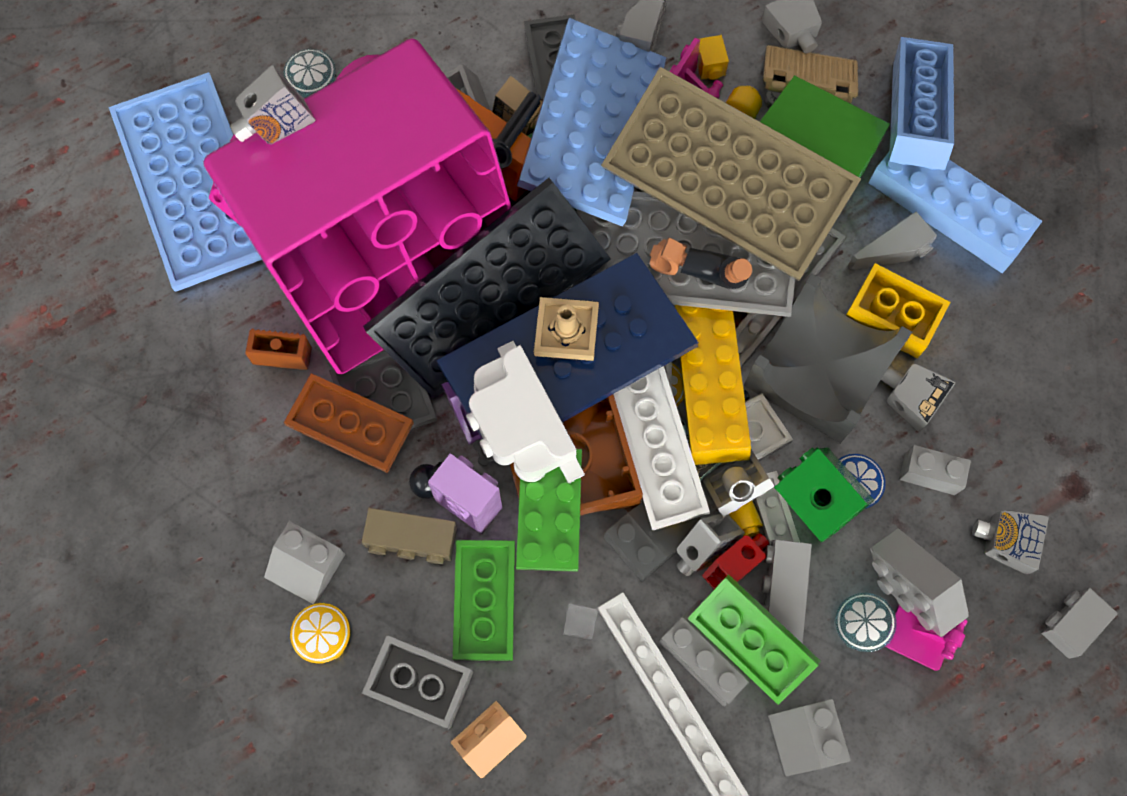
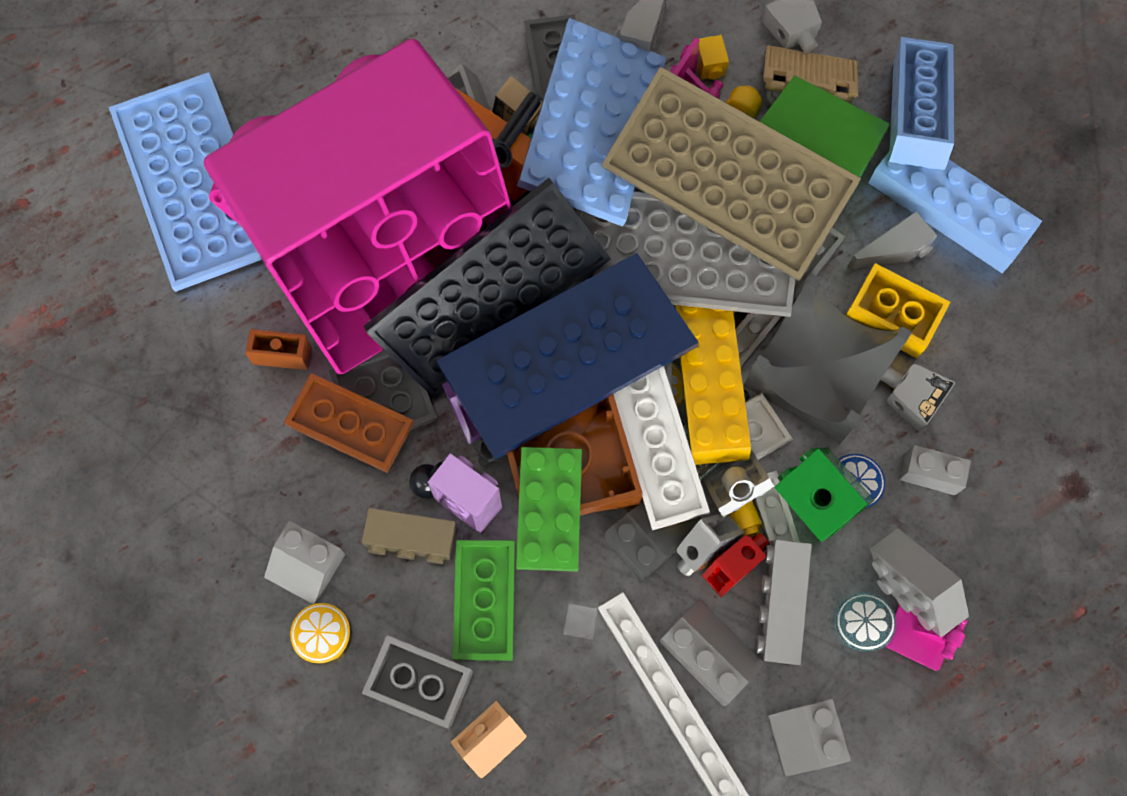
light grey torso [230,65,316,144] -> none
dish [284,49,336,97] -> none
white brick [466,341,584,483] -> none
tan plate [534,297,599,361] -> none
piece [650,237,752,289] -> none
bright green plate [688,574,821,705] -> none
light grey torso [972,510,1049,575] -> none
light grey brick [1041,588,1118,659] -> none

